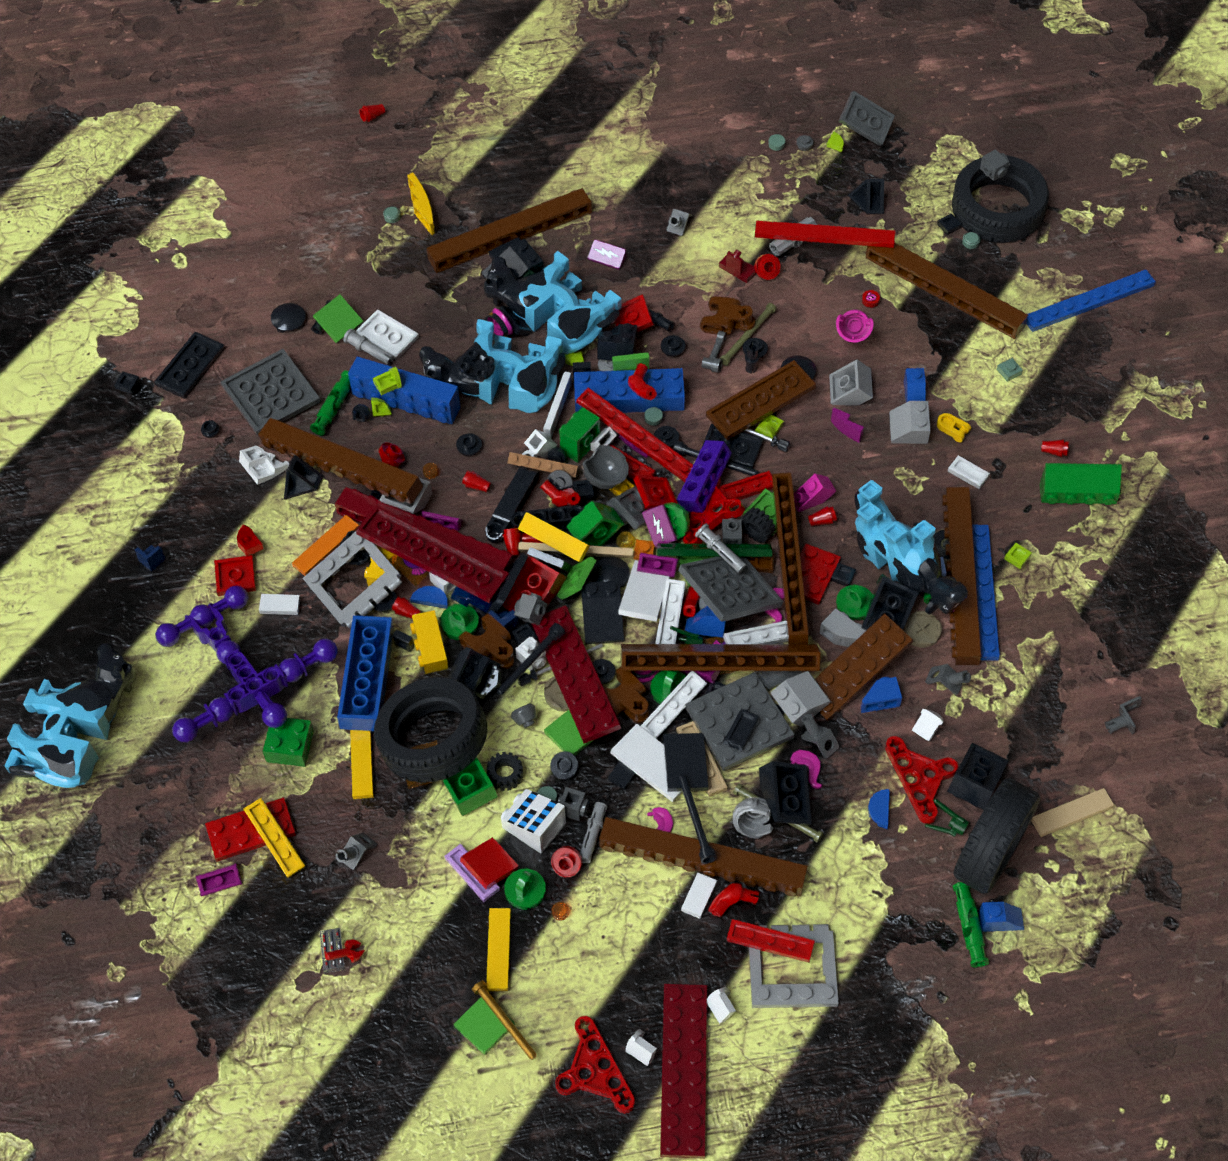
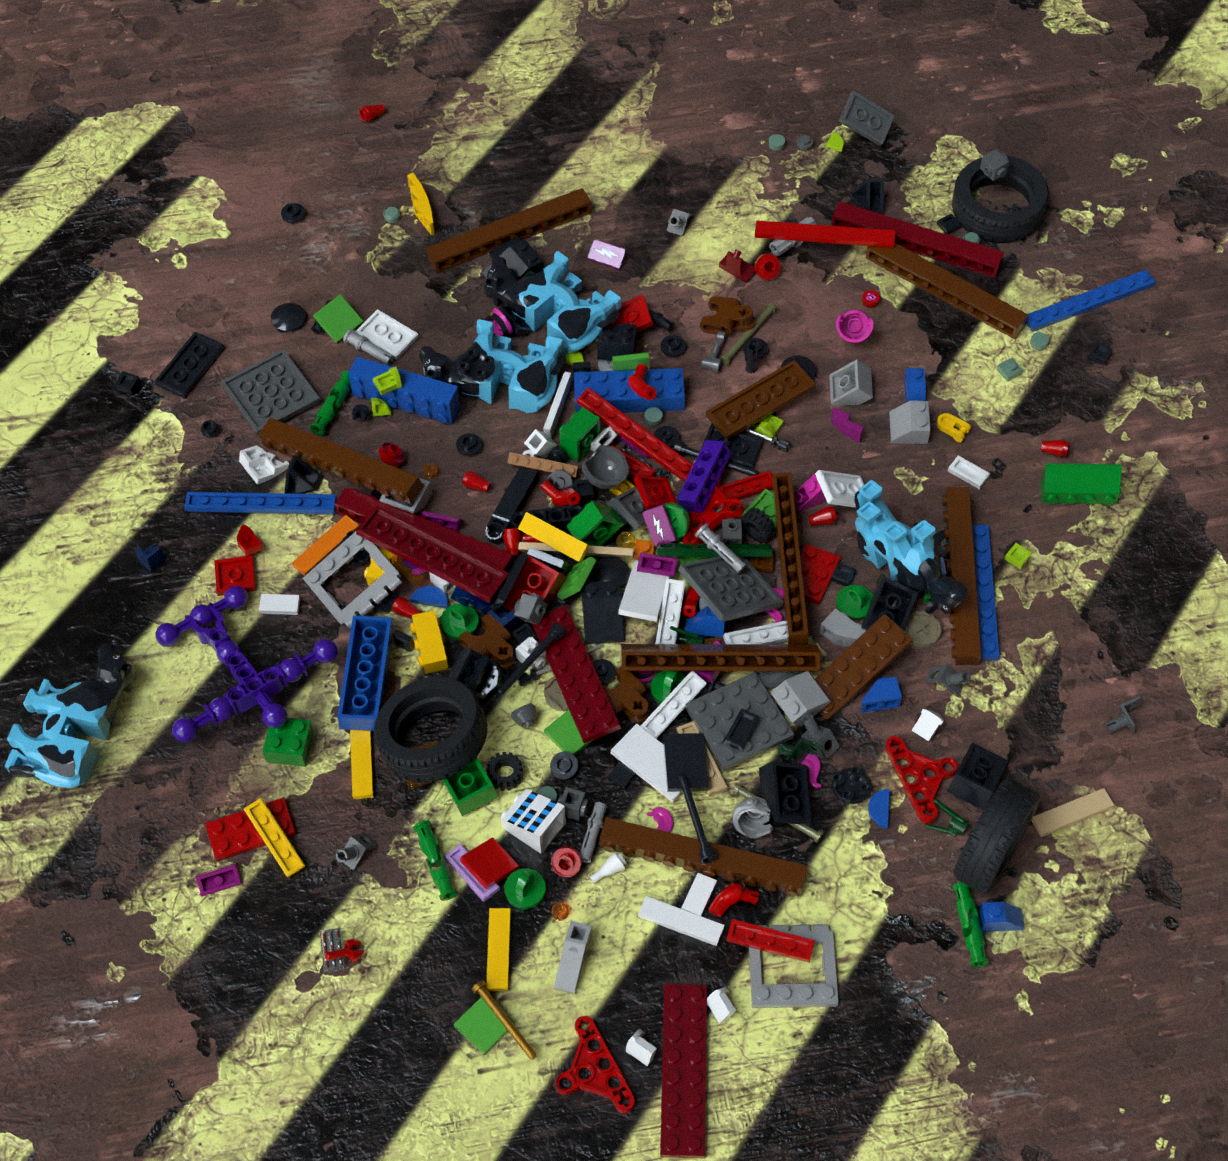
none -> blue plate [184,492,337,514]
none -> black piece [281,203,305,223]
none -> green piece [413,820,458,901]
none -> light grey slope [554,921,592,994]
none -> white cone [590,852,626,884]
none -> white tile [638,896,725,946]
none -> clear green bracket [778,738,825,764]
none -> white tile [815,470,864,507]
none -> dark red brick [831,202,1004,278]
none -> black dish [831,766,872,804]
none -> sand green piece [1030,332,1049,350]
none -> black plate [1088,341,1113,365]

